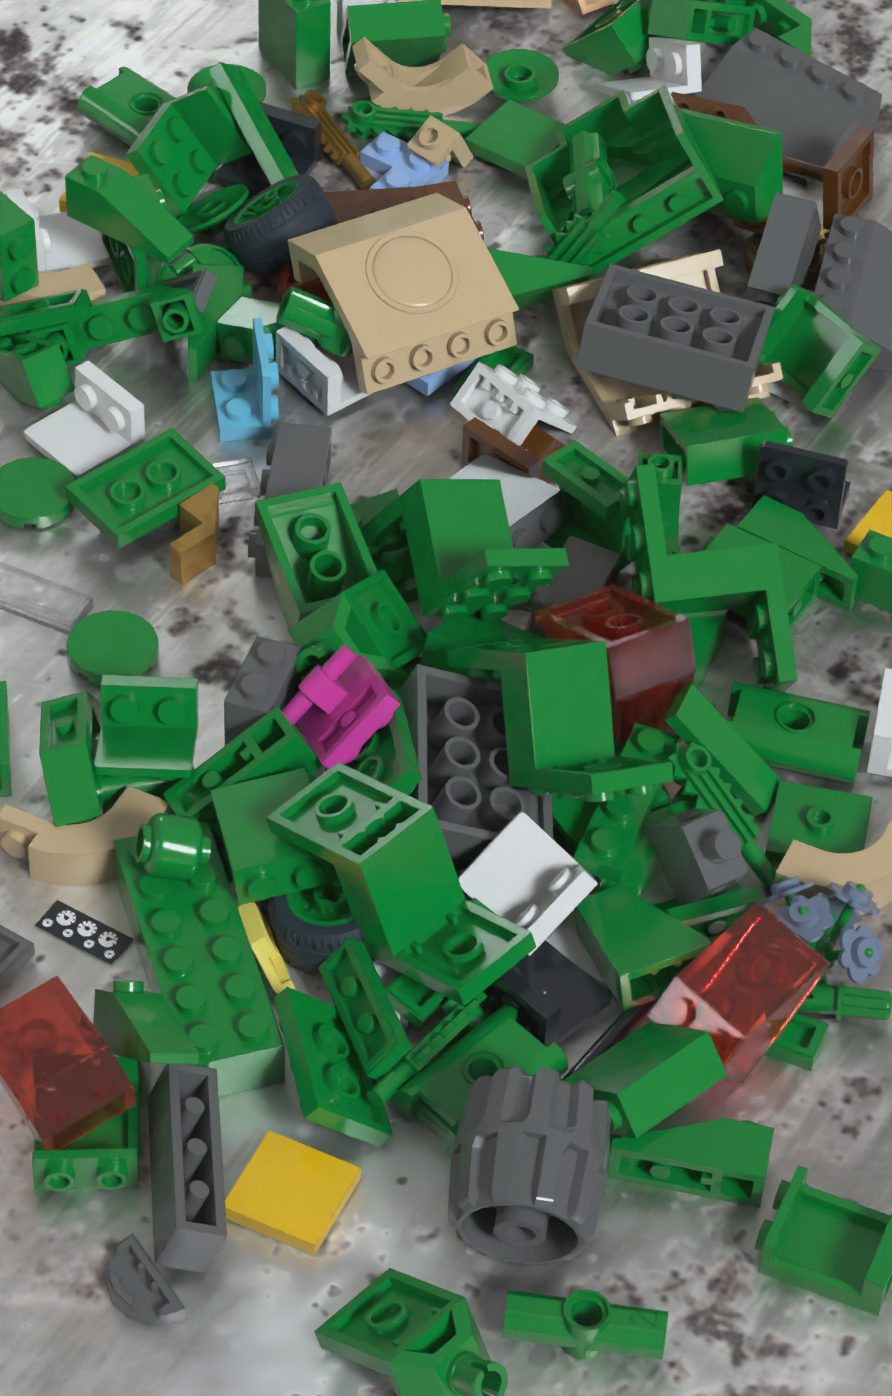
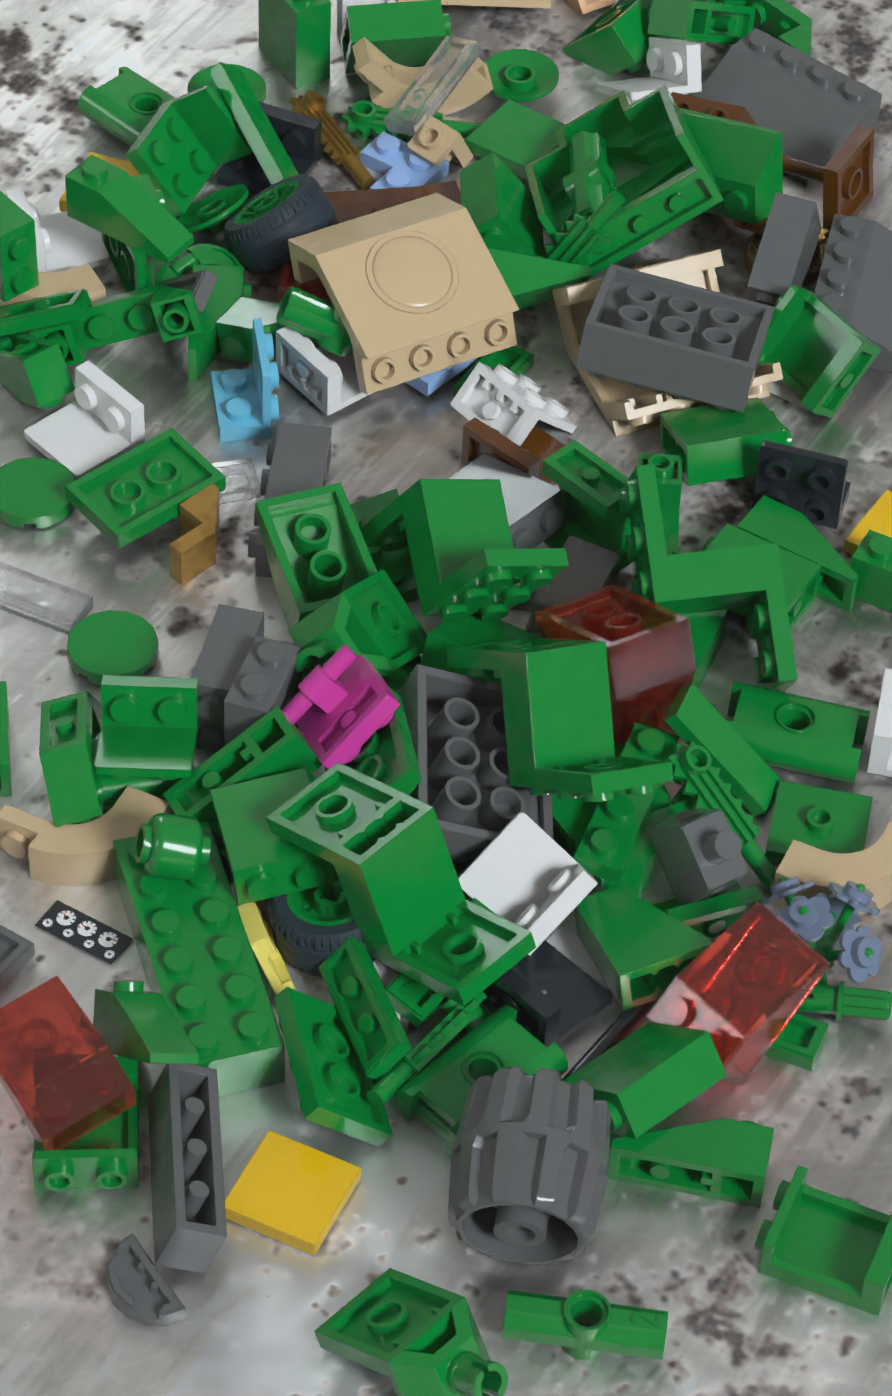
none -> dark grey brick [191,604,264,752]
none -> clear tile [383,36,482,136]
none -> green brick [459,152,545,257]

